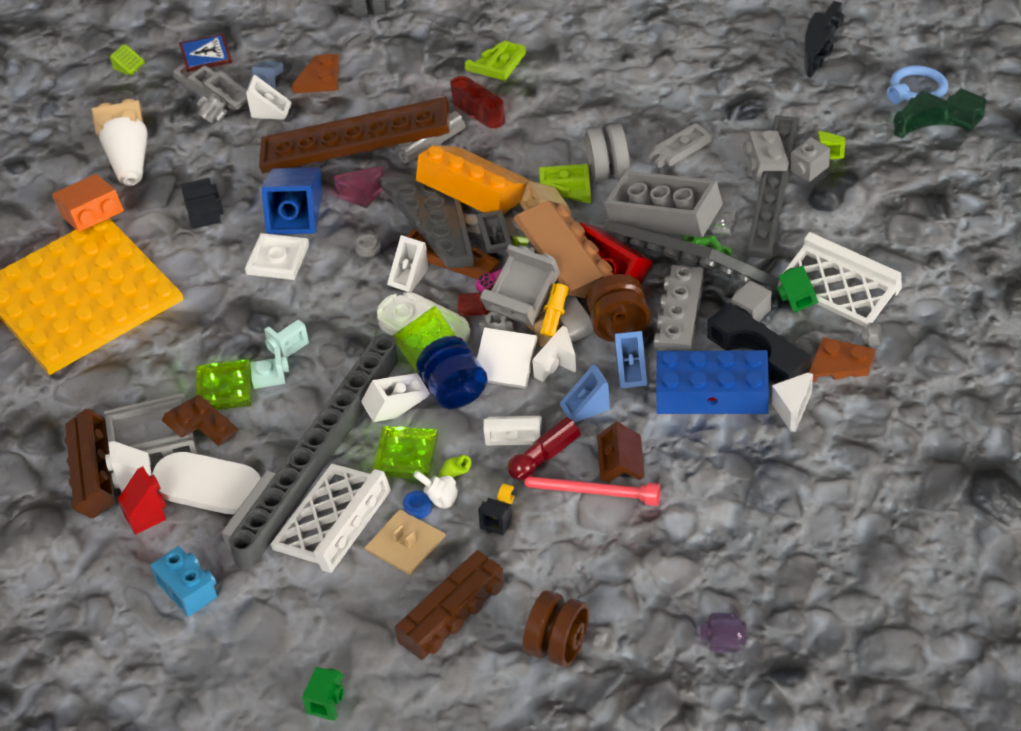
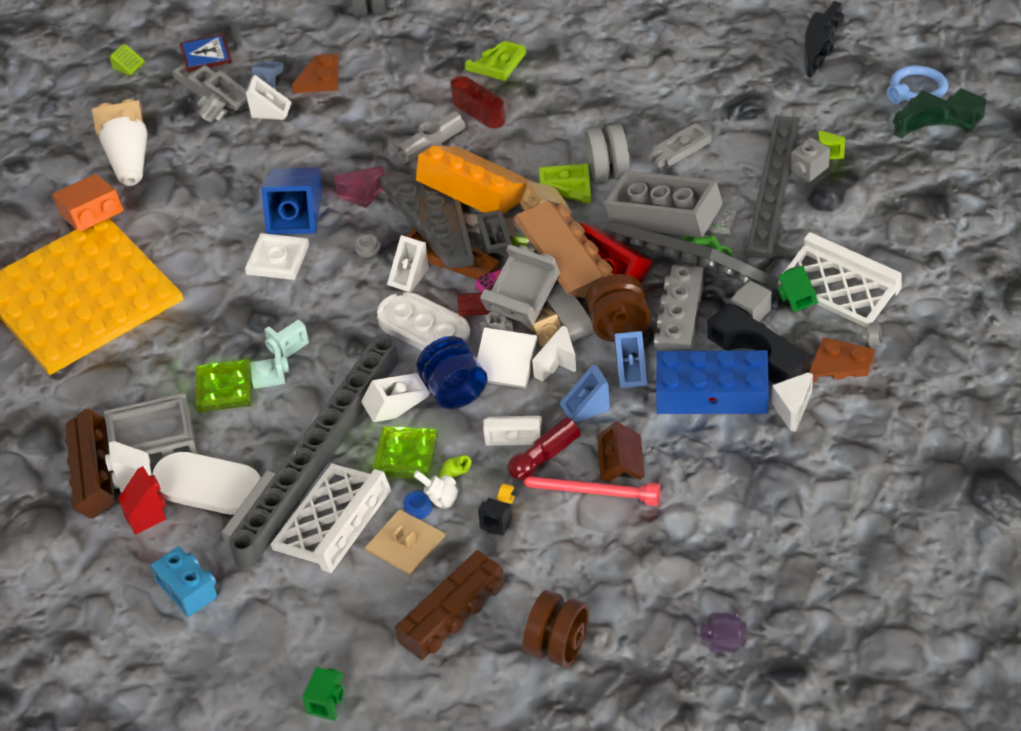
reddish brown plate [161,395,238,446] -> none
black brick [180,178,224,229] -> none
reddish brown plate [259,96,450,173] -> none
clear neon green plate [392,305,465,378] -> none
yellow axle [540,283,569,338] -> none
light grey bracket [743,130,789,181] -> none

